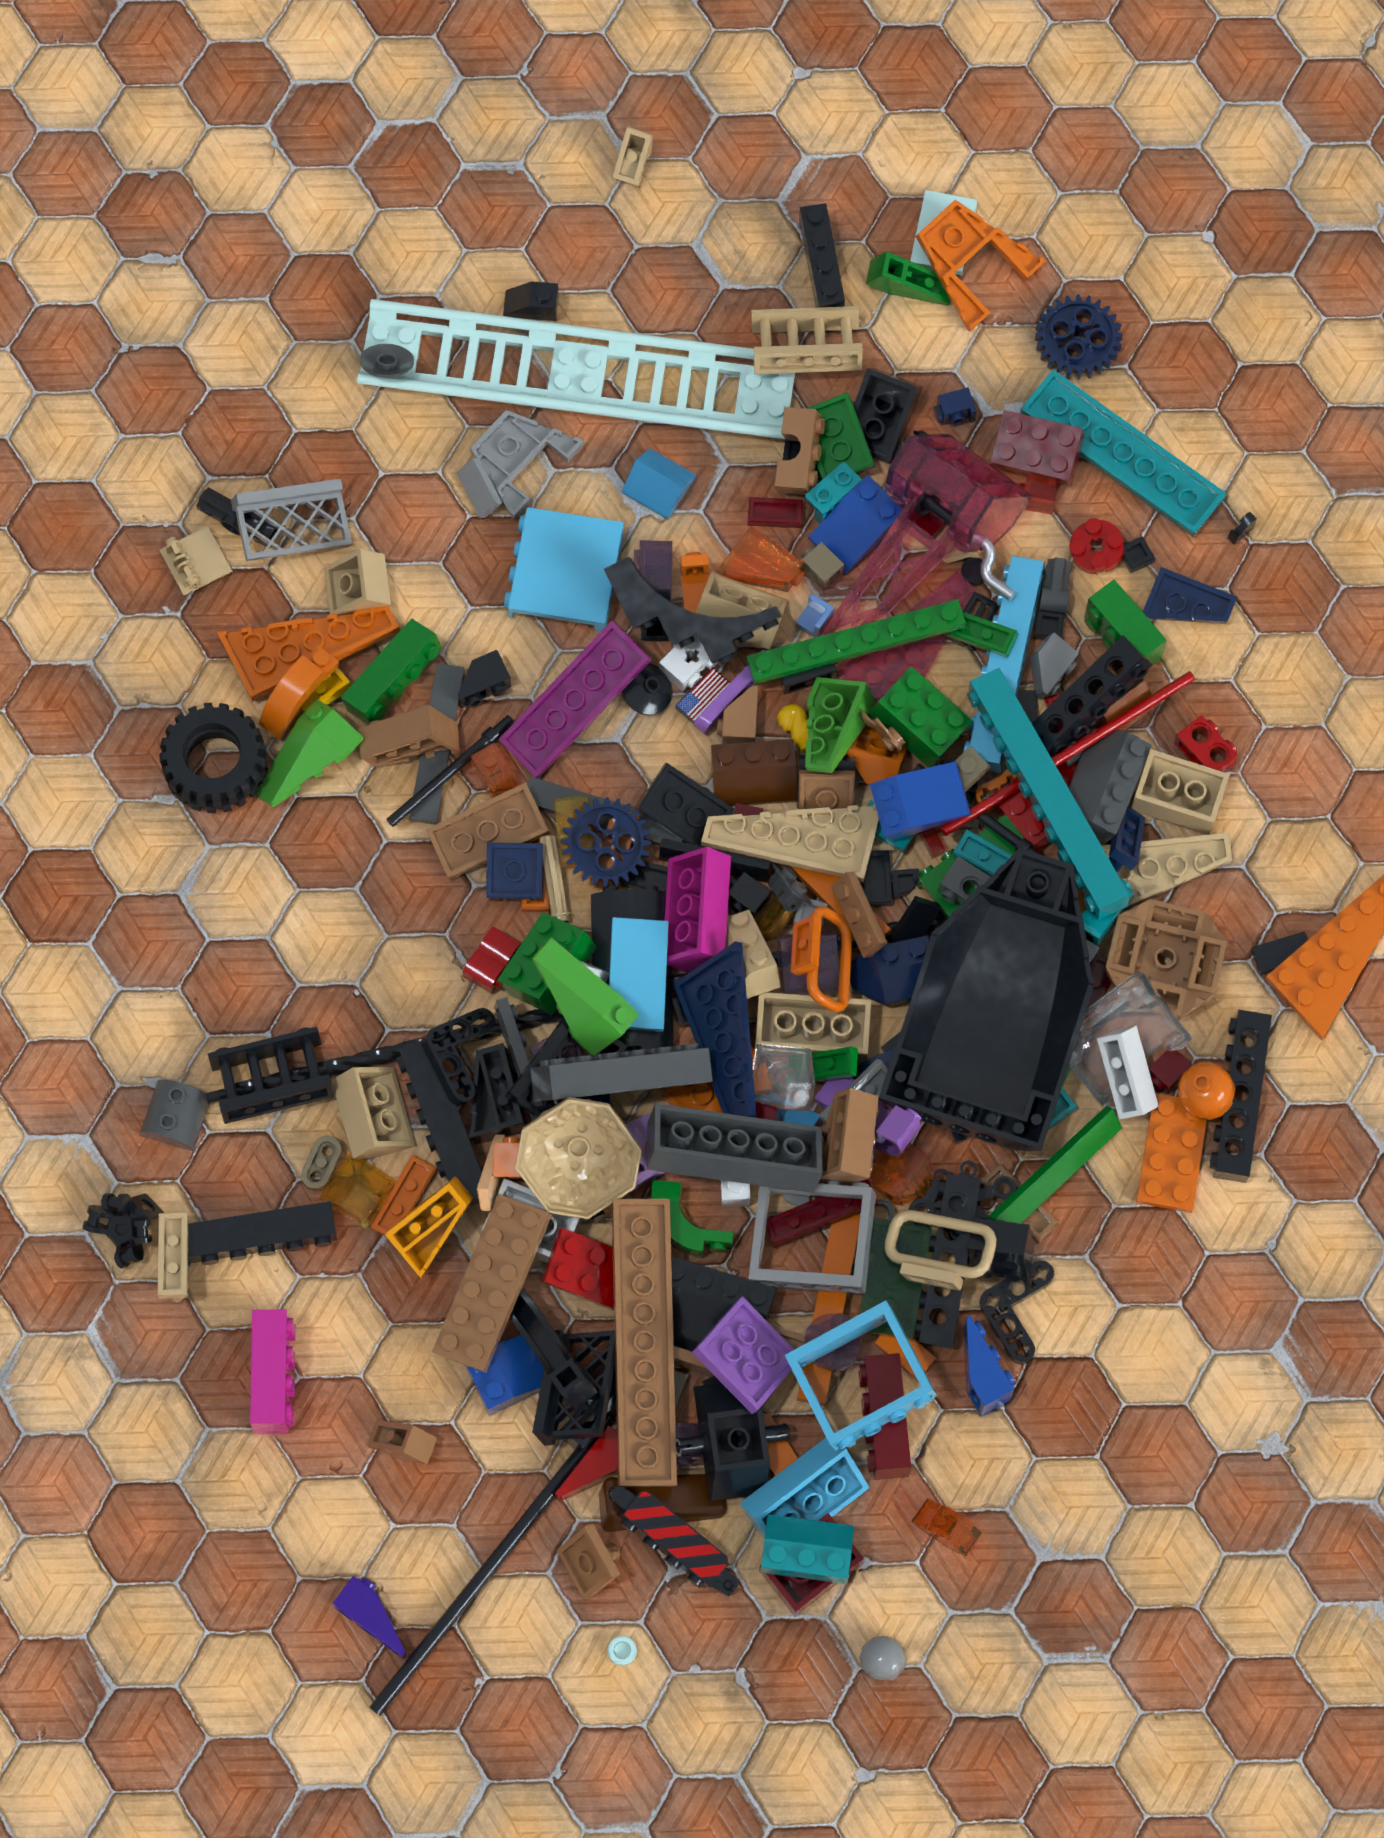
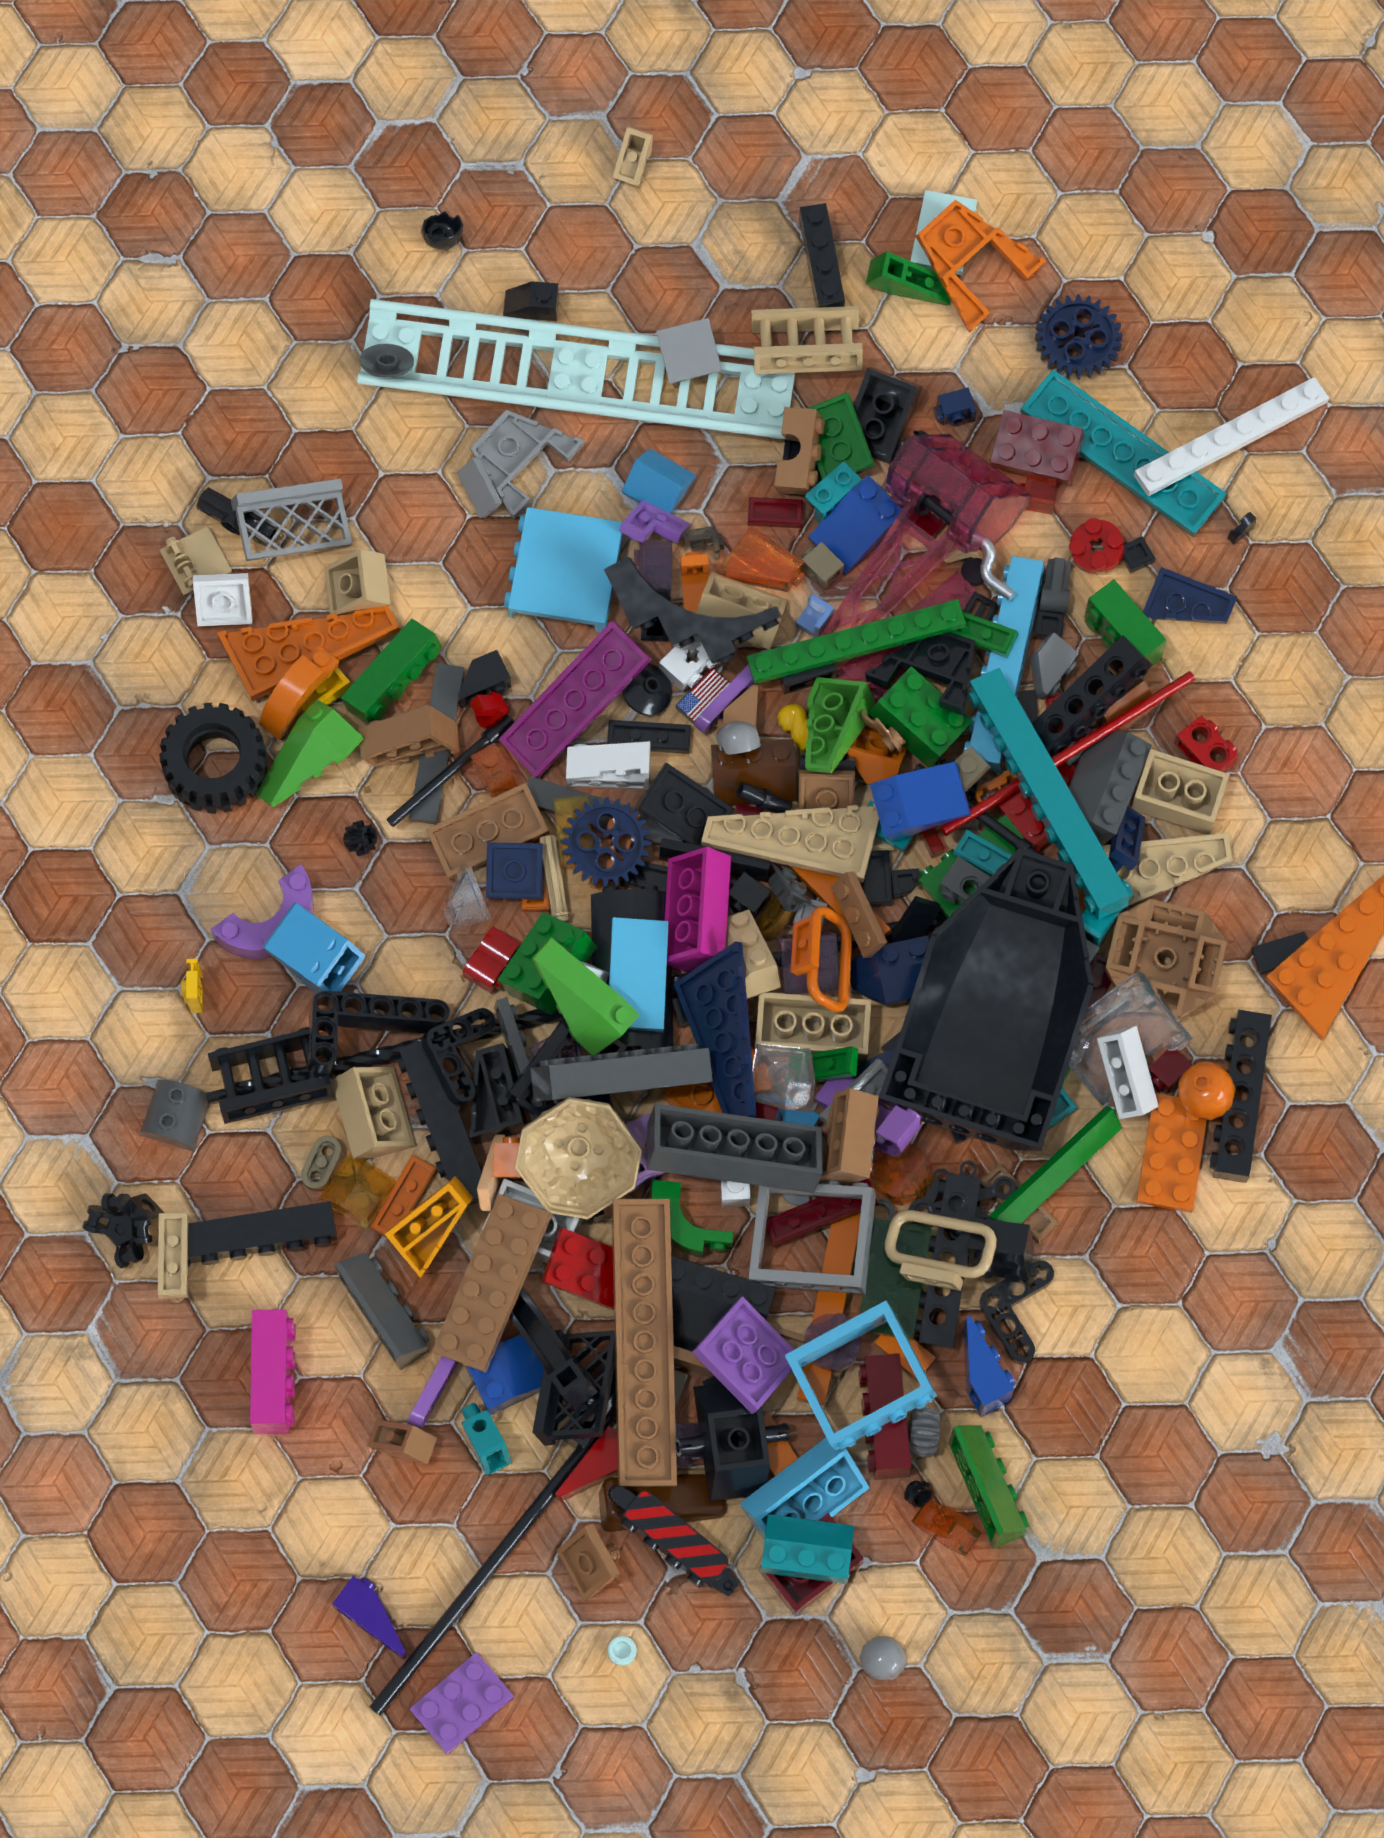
none -> yellow plate [181,959,203,1013]
none -> white tile [193,573,253,626]
none -> medium lavender brick [211,864,314,959]
none -> dark azure slope [263,902,366,994]
none -> black beam [308,991,450,1076]
none -> dark grey slope [335,1253,430,1370]
none -> black gear [343,820,377,856]
none -> medium lavender beam [407,1357,458,1429]
none -> medium lavender plate [410,1652,514,1755]
none -> black hair [421,211,463,250]
none -> clear slope [443,864,491,929]
none -> teal torso [461,1403,512,1476]
none -> red piece [469,692,510,729]
none -> white wedge [566,741,650,790]
none -> black tile [607,720,691,754]
none -> medium lavender plate [619,500,690,544]
none -> light grey tile [656,318,722,384]
none -> clear smoke bracket [683,526,724,560]
none -> light grey hair [716,721,761,755]
none -> black pin [736,782,792,813]
none -> black wing [865,632,976,715]
none -> black plate [904,1481,932,1507]
none -> light grey gear [908,1408,940,1457]
none -> green slope [948,1425,1029,1549]
none -> white plate [1133,377,1329,496]

